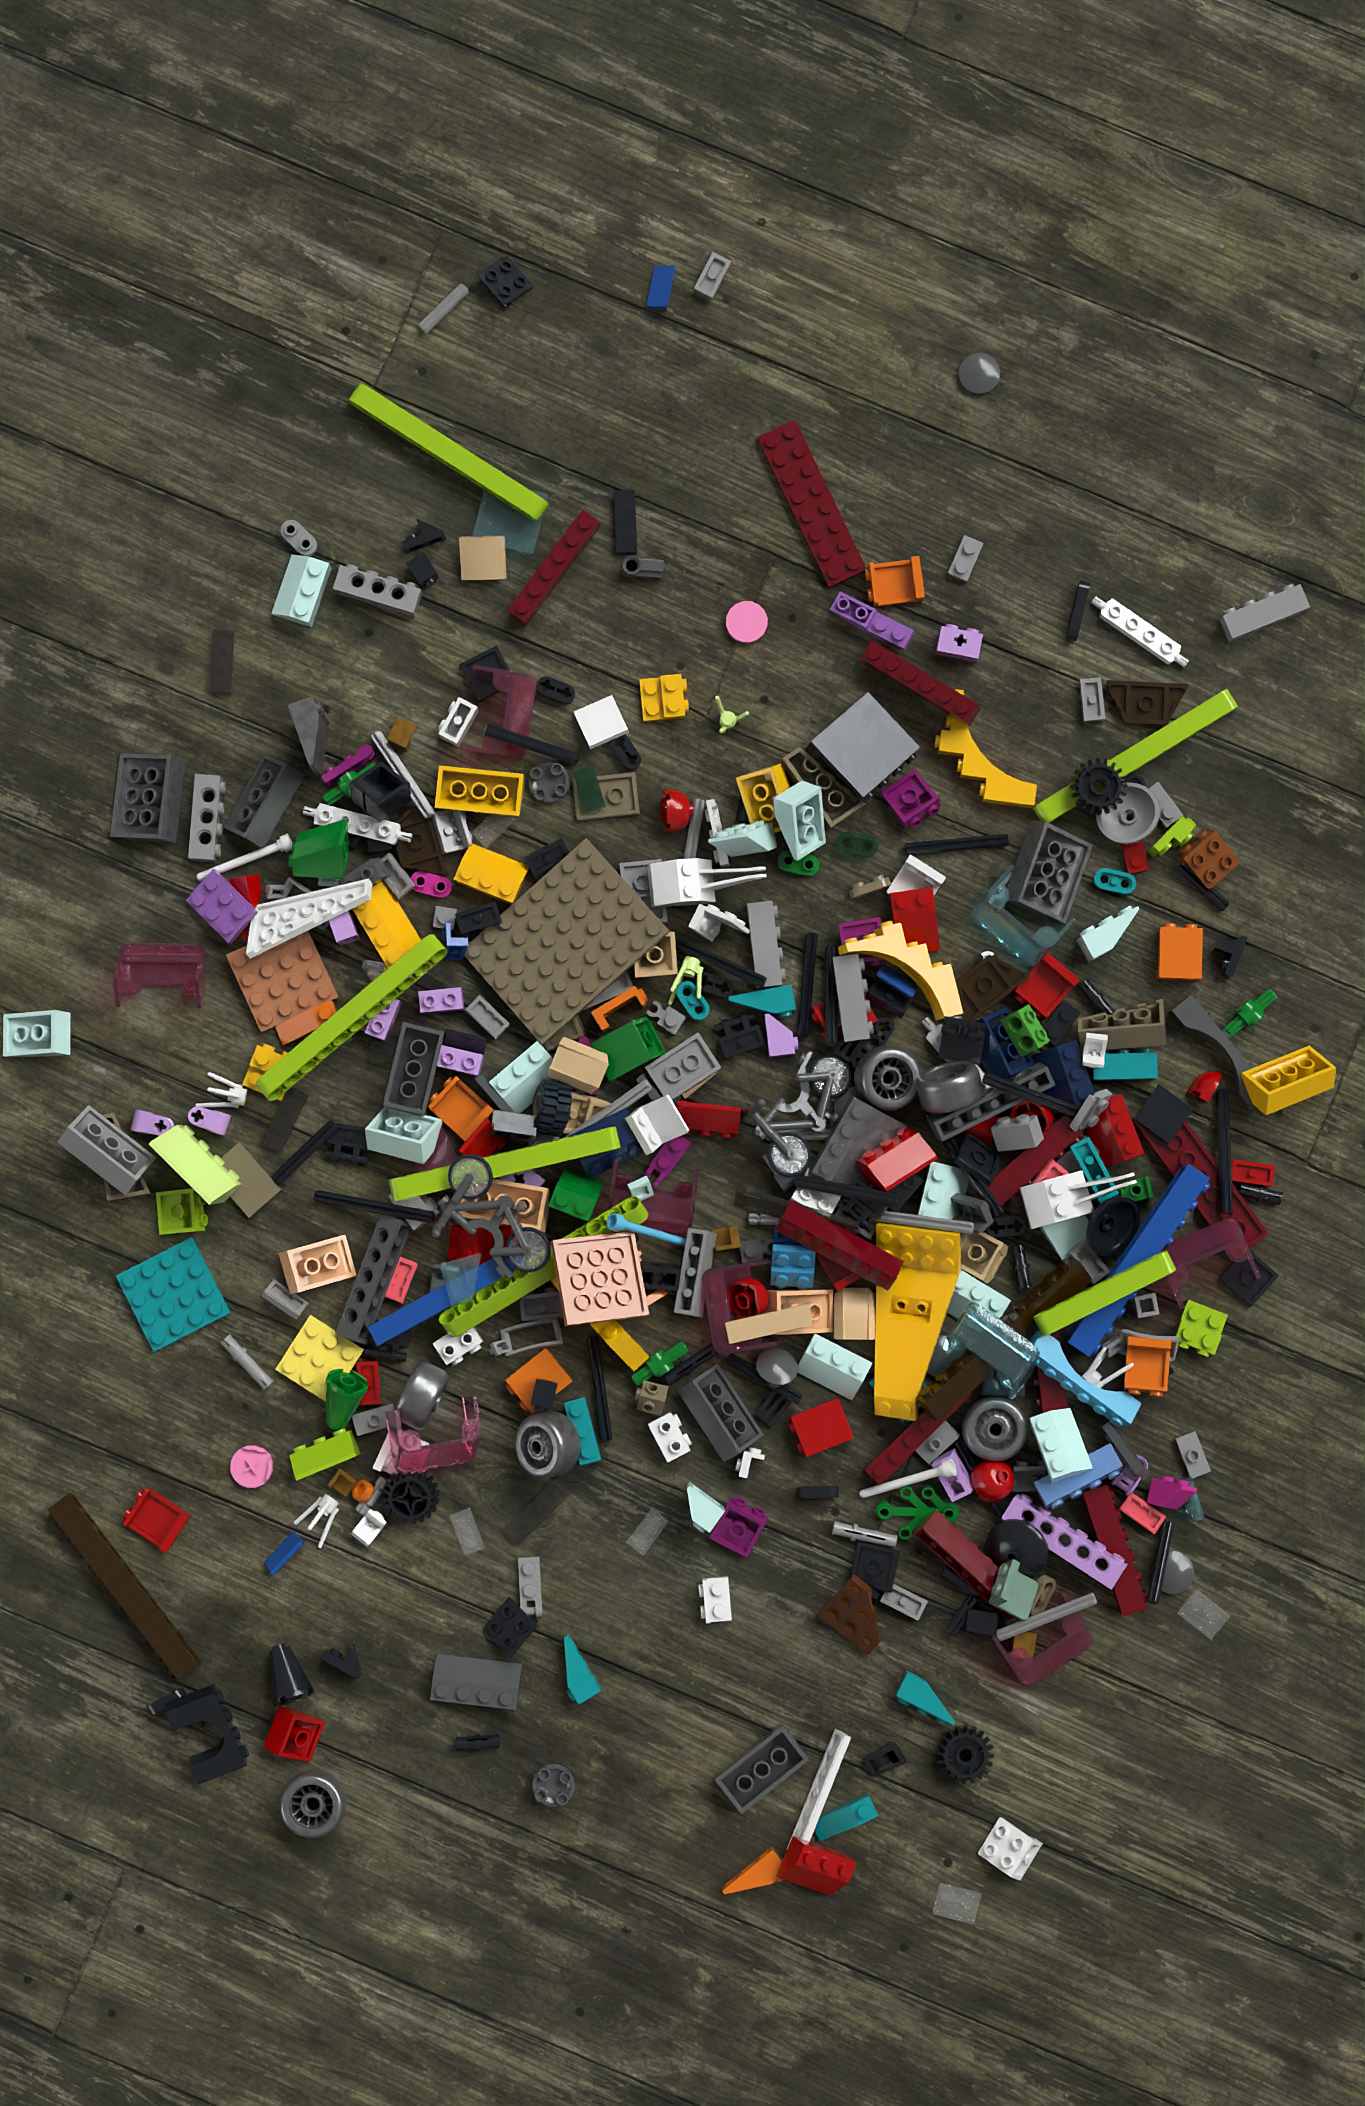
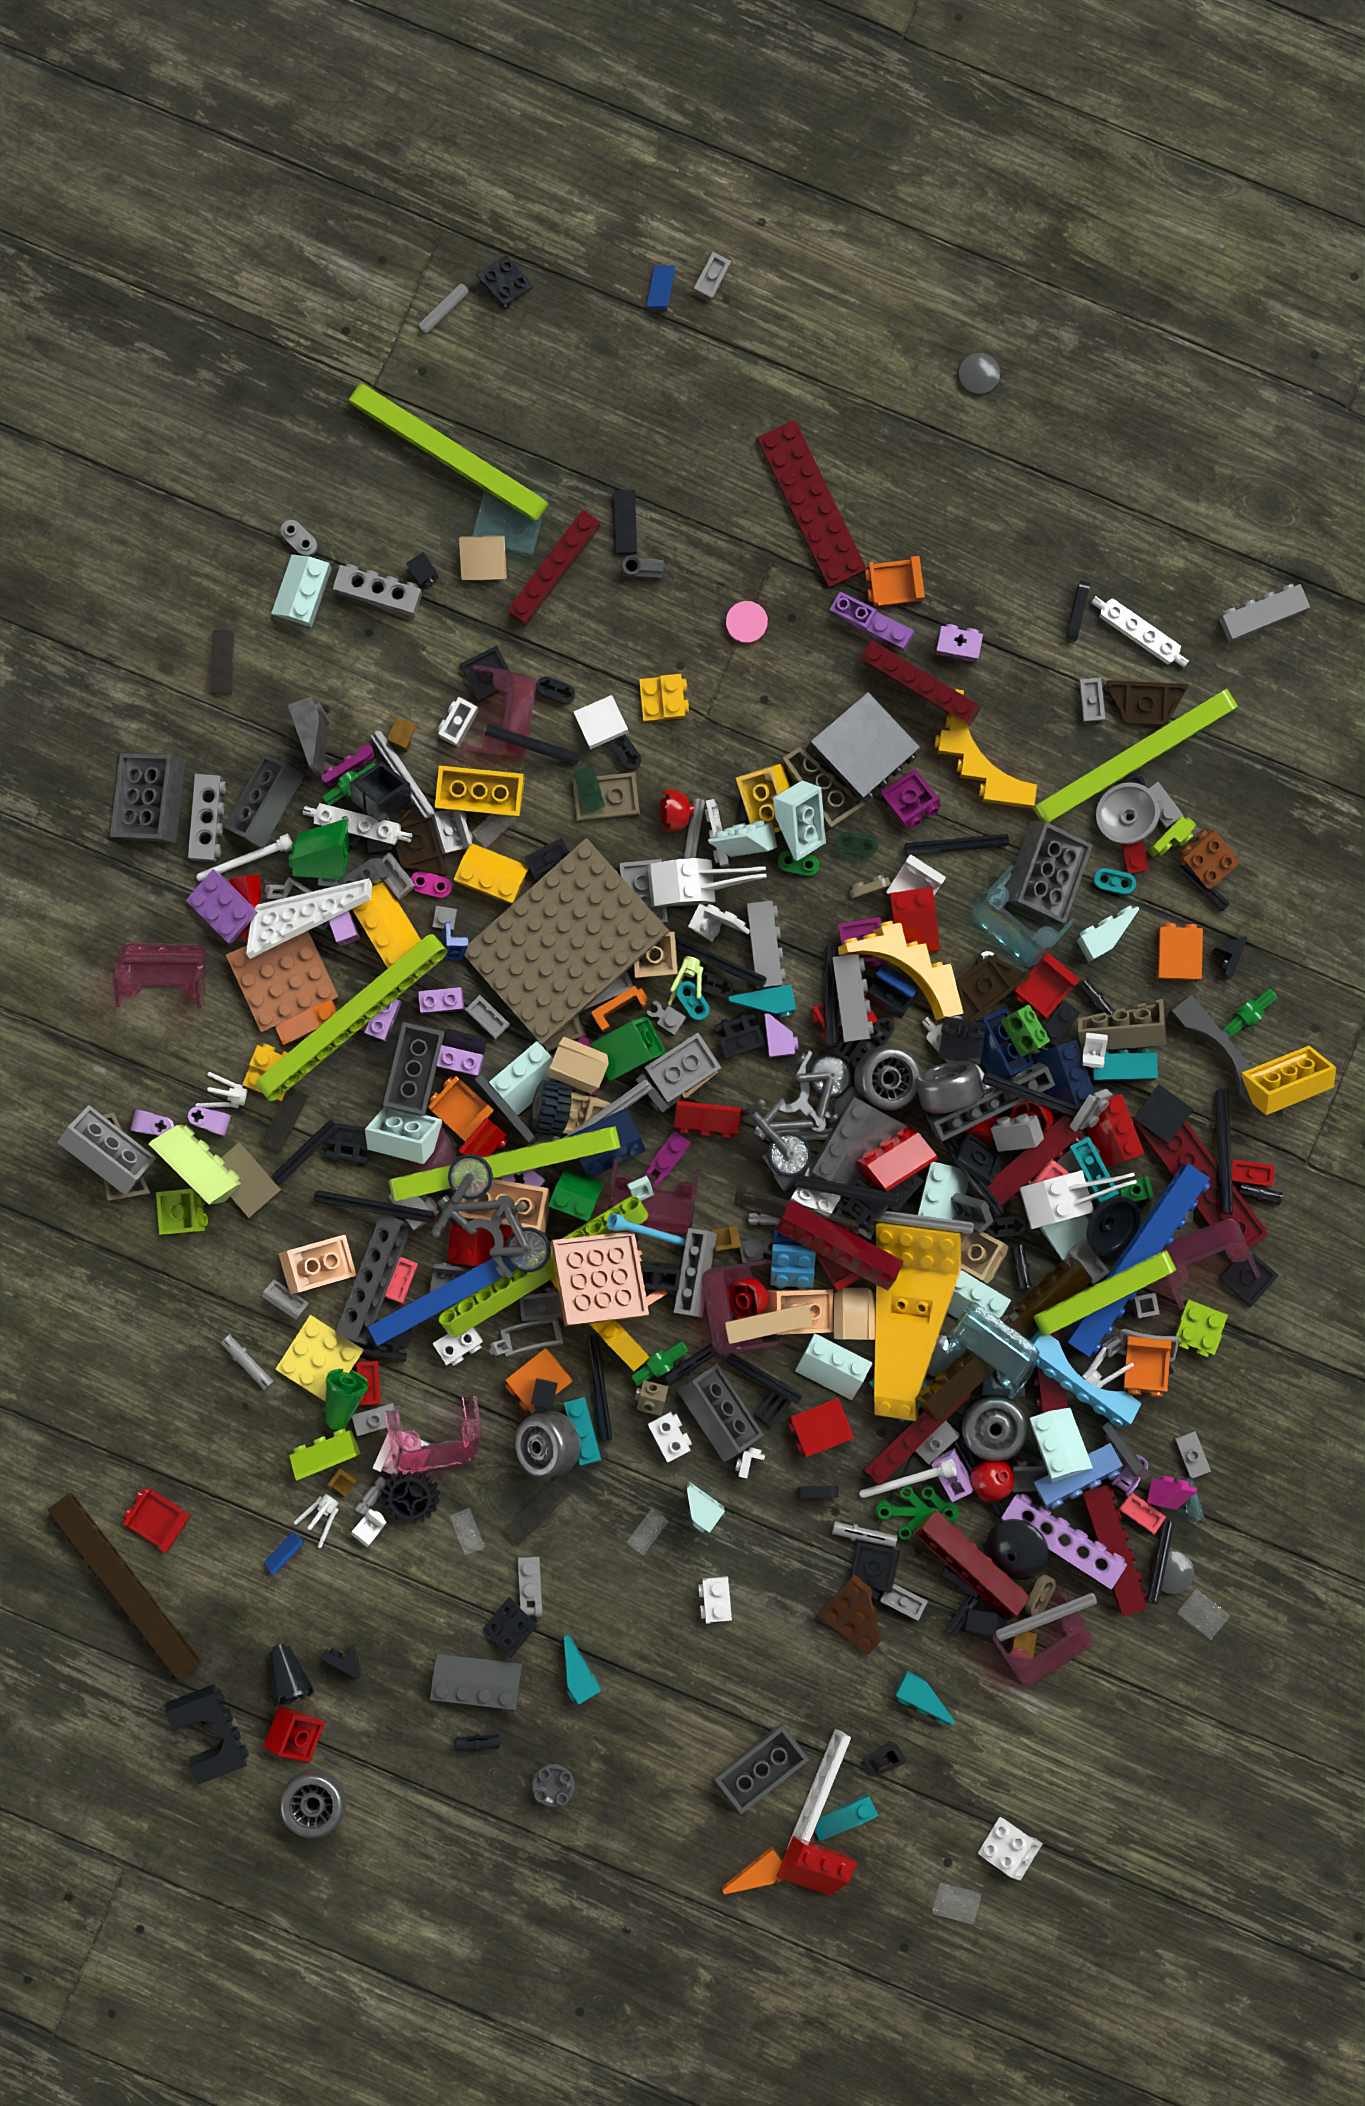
light aqua slope [3,1010,71,1057] -> none
teal plate [116,1237,231,1352] -> none
black beam [146,1687,187,1716] -> none
bright pink tile [230,1445,273,1488] -> none
orange tile [352,1480,373,1503] -> none
clear plate [362,960,388,982] -> none
flat silver wheel [393,1361,449,1430] -> none
black slope [402,519,446,554] -> none
clear light blue wing [440,1253,482,1306] -> none
black panel [455,901,502,935] -> none
panel [490,1110,537,1141] -> none
dark grey dish [528,762,570,803] -> none
white bracket [625,1095,689,1155] -> none
magenta plate [709,1497,768,1557] -> none
yellowish green plant [715,696,749,733] -> none
dark grey dish [755,1348,798,1388] -> none
black axle [797,932,818,1037] -> none
black gear [936,1724,994,1784] -> none
light grey plate [947,535,983,583] -> none
sand green bracket [989,1559,1038,1621] -> none
black gear [1069,758,1128,816] -> none
red brick [1187,1071,1222,1103] -> none

